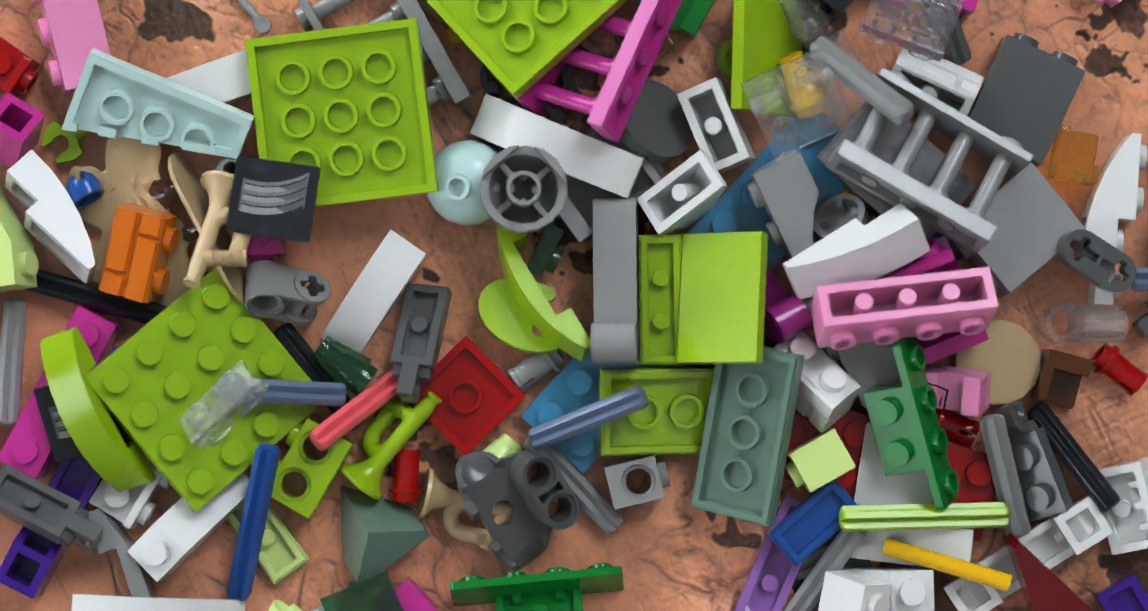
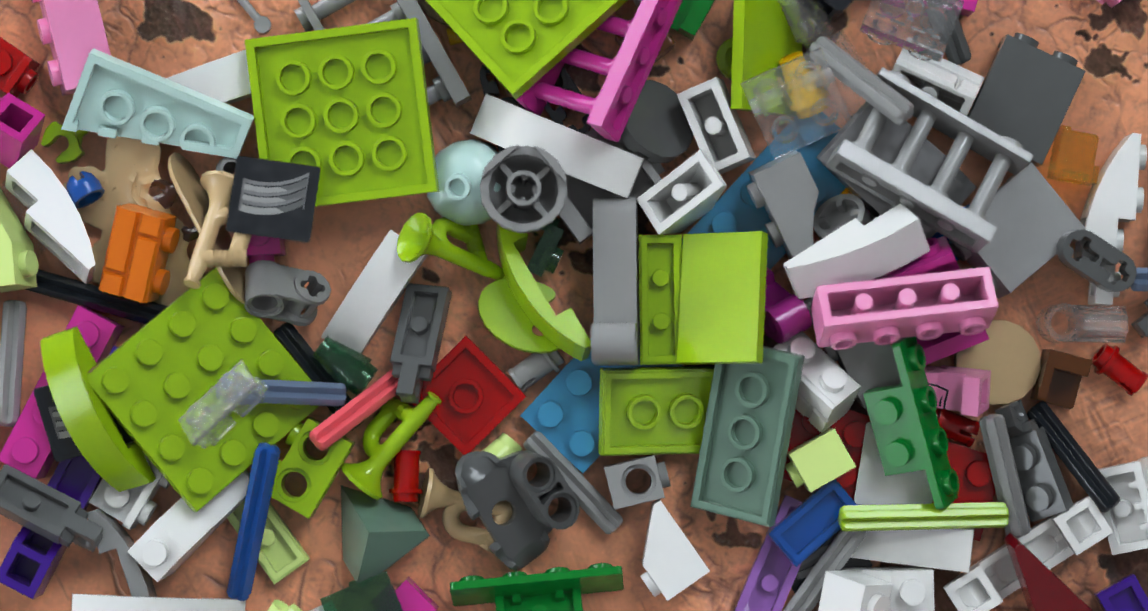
sand blue axle [528,385,648,450] -> none
yellow bar [882,538,1013,592] -> none
none -> lime piece [397,213,505,280]
none -> white slope [640,499,710,601]

